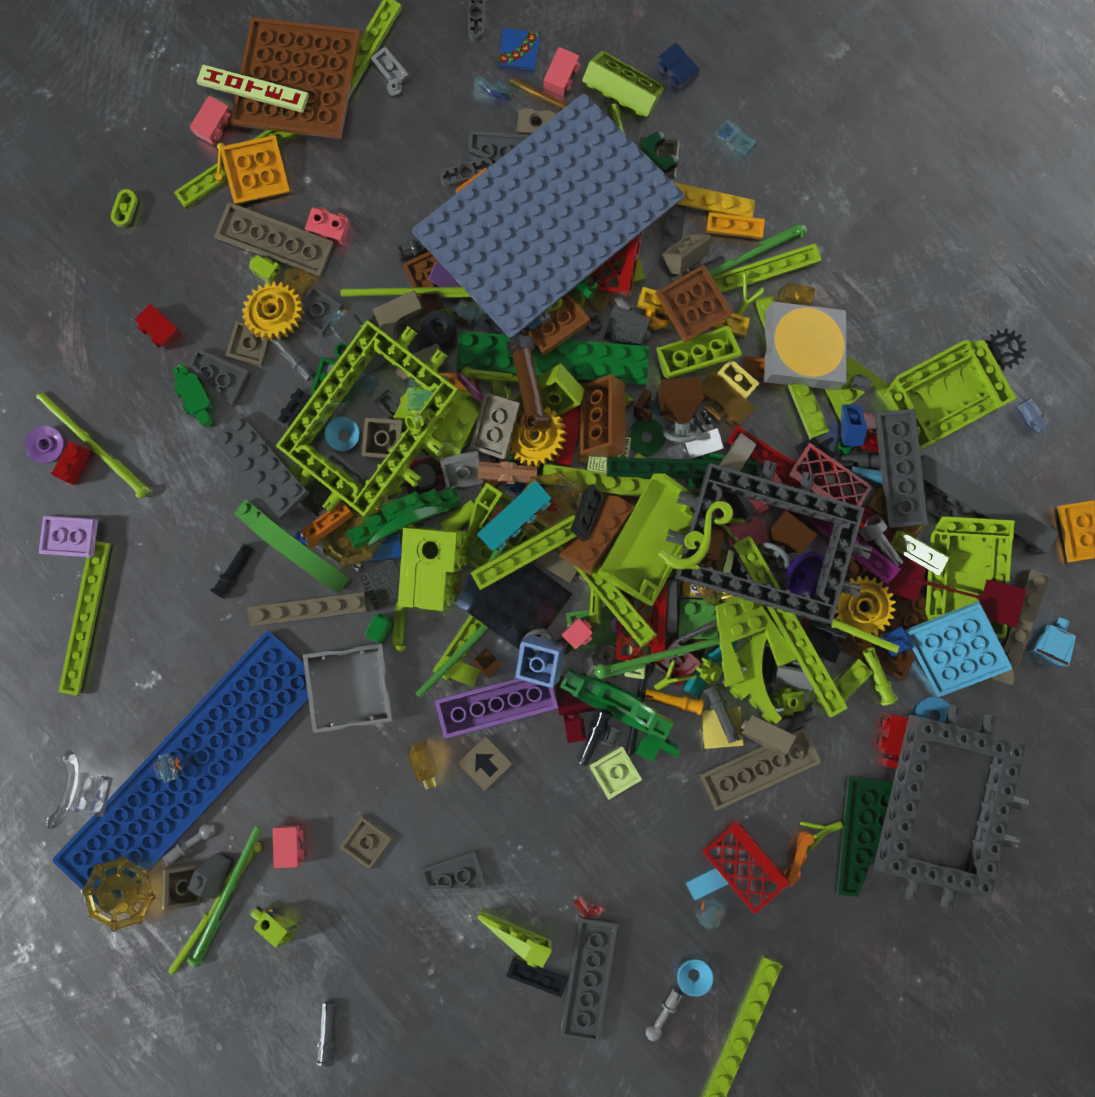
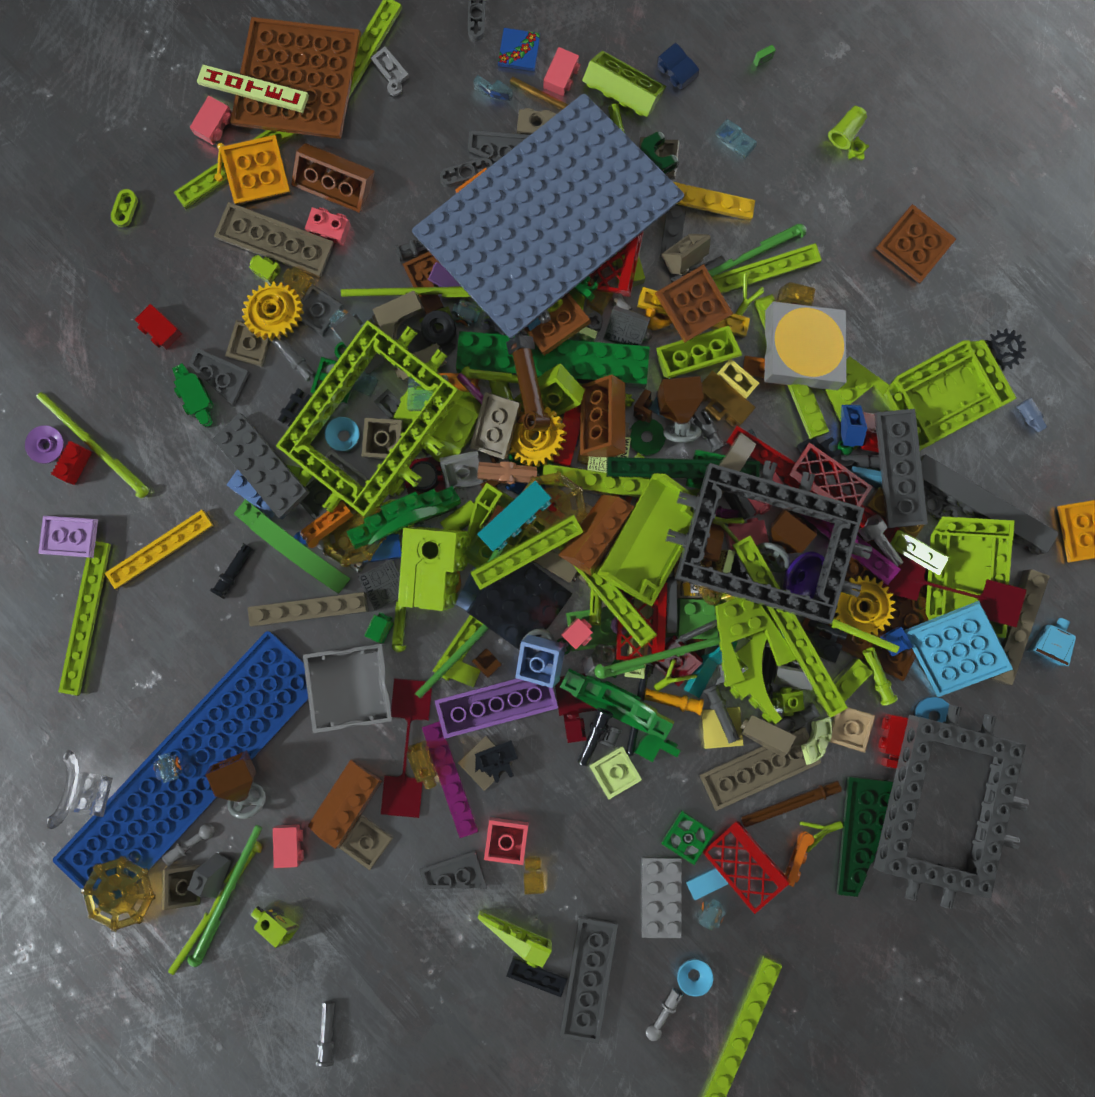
lime plate [405,409,425,432] -> none
black tile [570,484,605,542] -> none
clear red arm [573,897,602,918] -> none
lime plant [658,501,733,570] -> none
white sticker [685,428,724,459] -> none
lime plate [696,658,723,686] -> none
light orange plate [706,212,765,240] -> none
dark grey plate [848,375,873,392] -> none
none -> yellow plate [105,510,214,589]
none -> reddish brown piece [205,750,266,819]
none -> medium blue plate [226,470,275,518]
none -> dark orange slope [291,143,375,213]
none -> dark orange slope [308,760,383,849]
none -> dark red hinge [381,678,432,818]
none -> magenta plate [422,721,478,838]
none -> black plate [475,740,518,783]
none -> coral brick [484,817,528,865]
none -> clear yellow plate [524,856,544,894]
none -> yellowish green plate [577,327,598,342]
none -> light grey plate [642,857,682,938]
none -> green piece [661,810,715,865]
none -> reddish brown axle [741,780,842,827]
none -> bright green tile [753,45,776,67]
none -> yellowish green tile [801,717,832,765]
none -> lime plant [828,105,868,150]
none -> tan tile [829,707,876,753]
none -> lime plate [848,136,869,160]
none -> dark orange plate [875,204,956,284]

